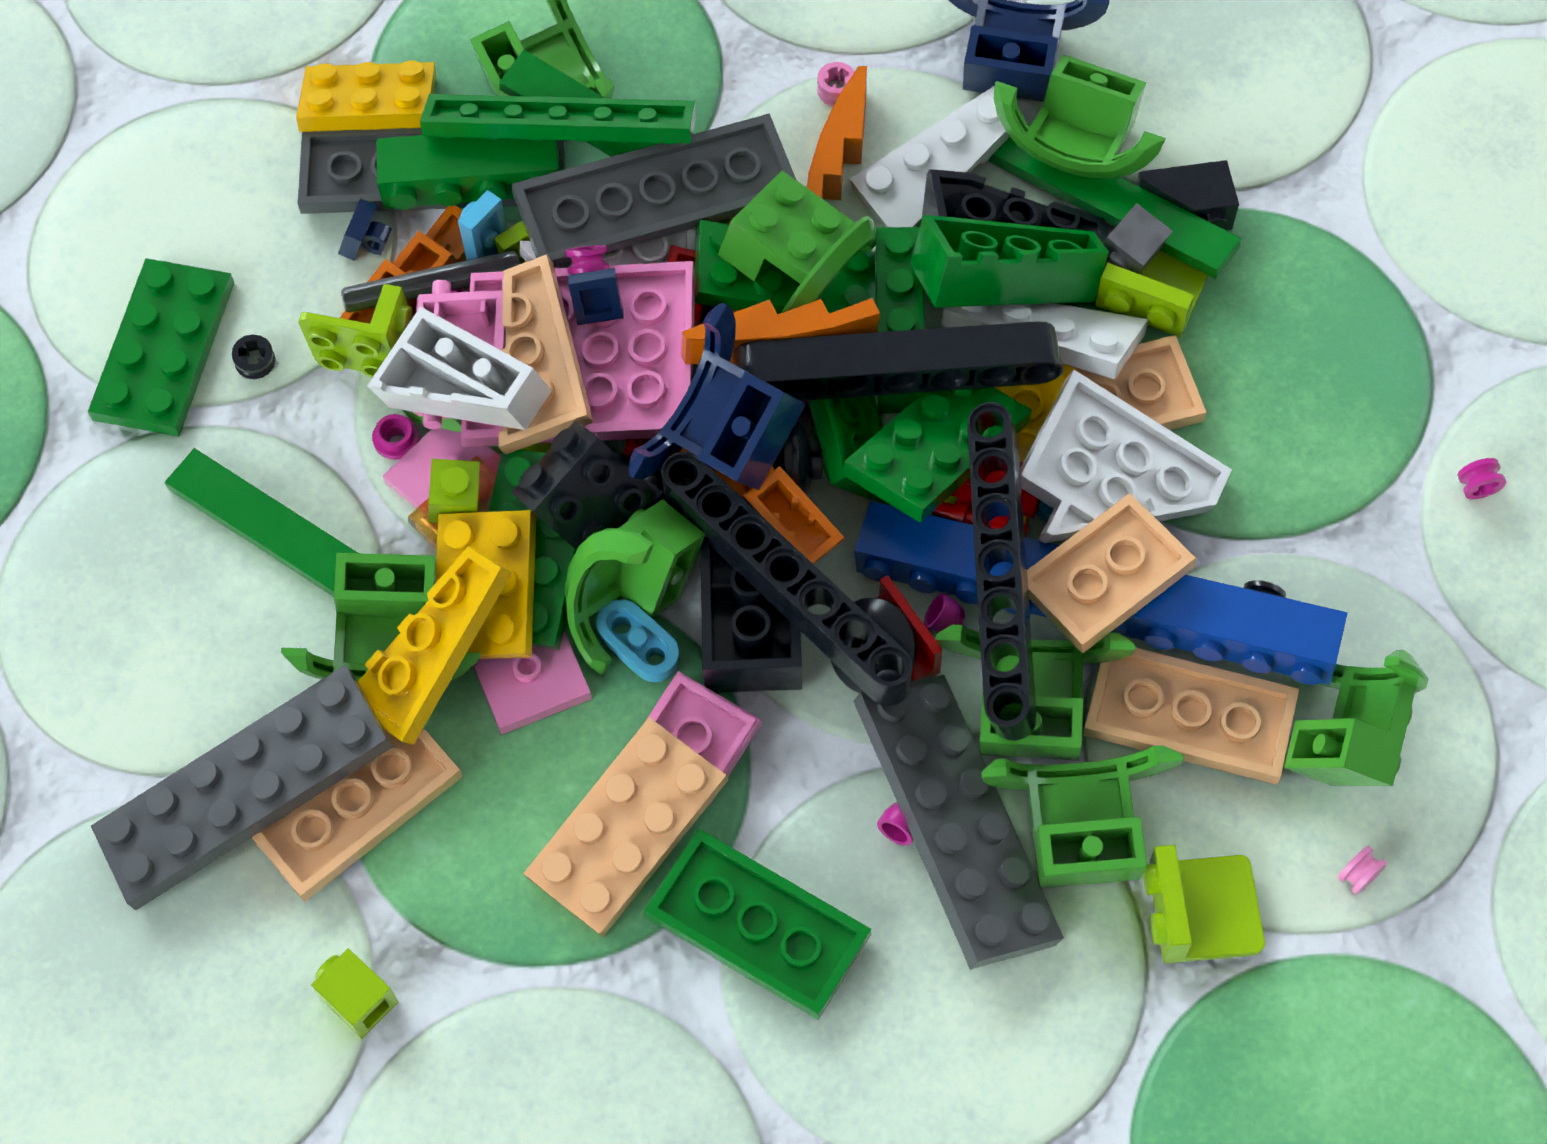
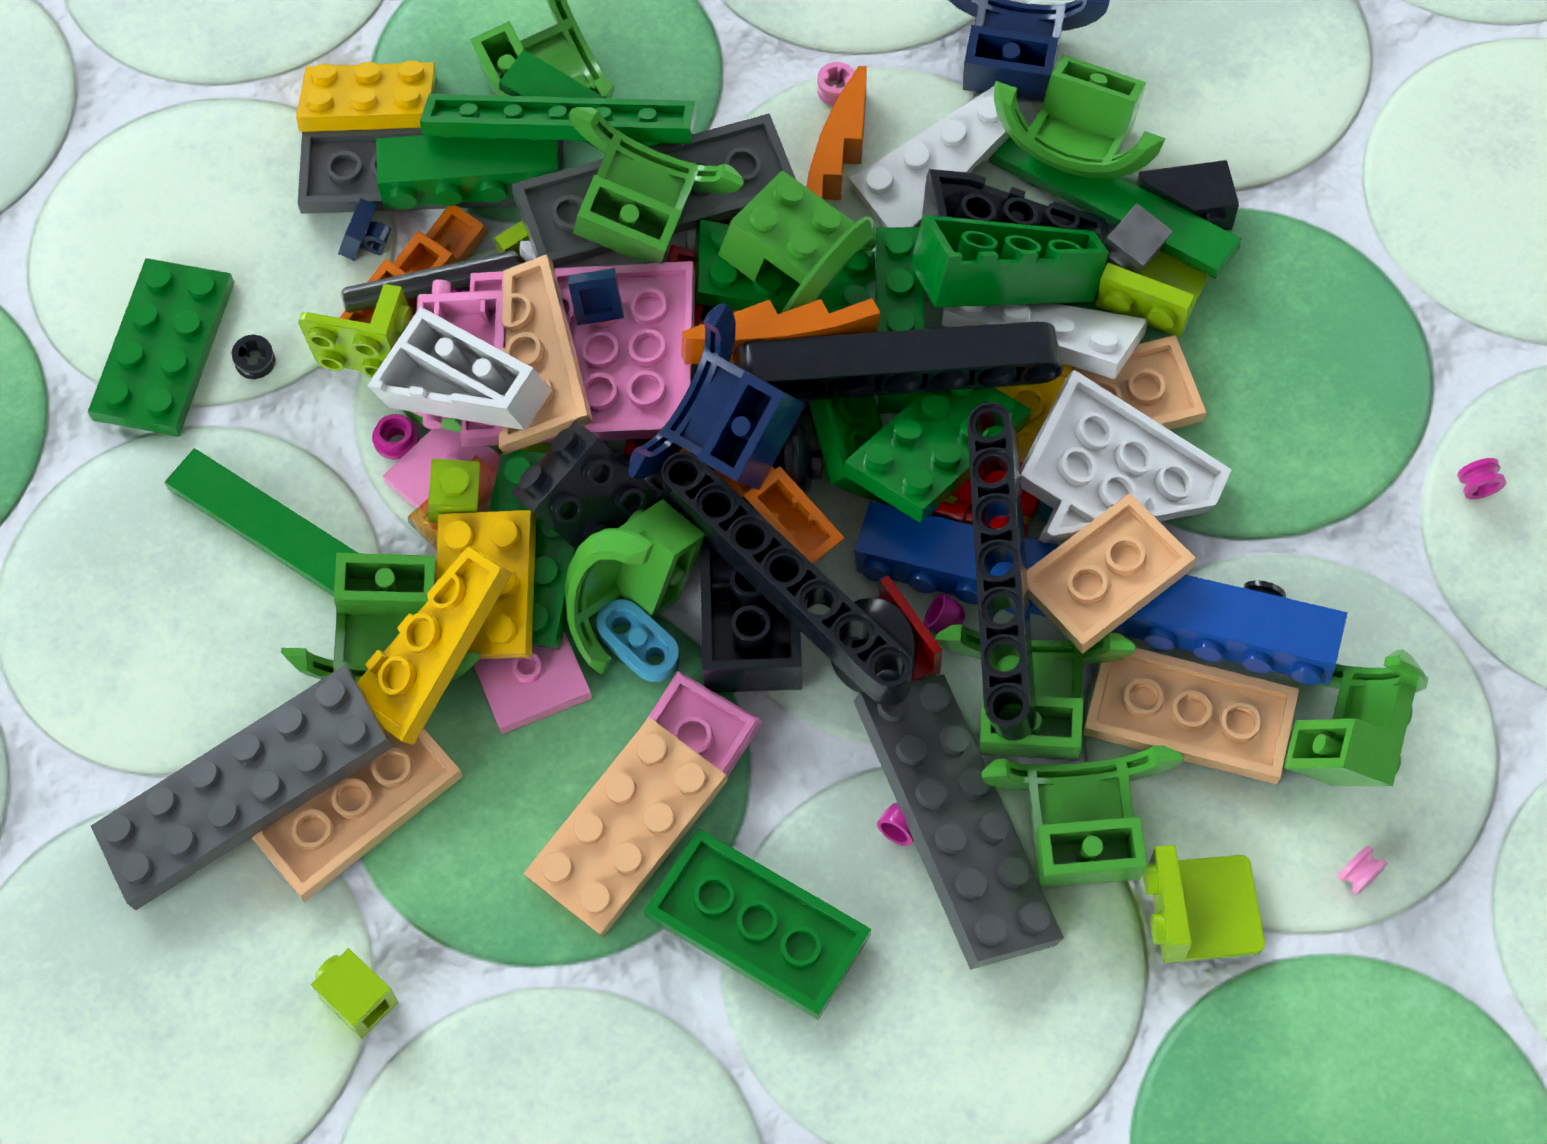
medium azure plate [457,190,507,260] -> none
dark pink bush [565,245,609,275] -> none
none -> bright green piece [569,107,744,264]

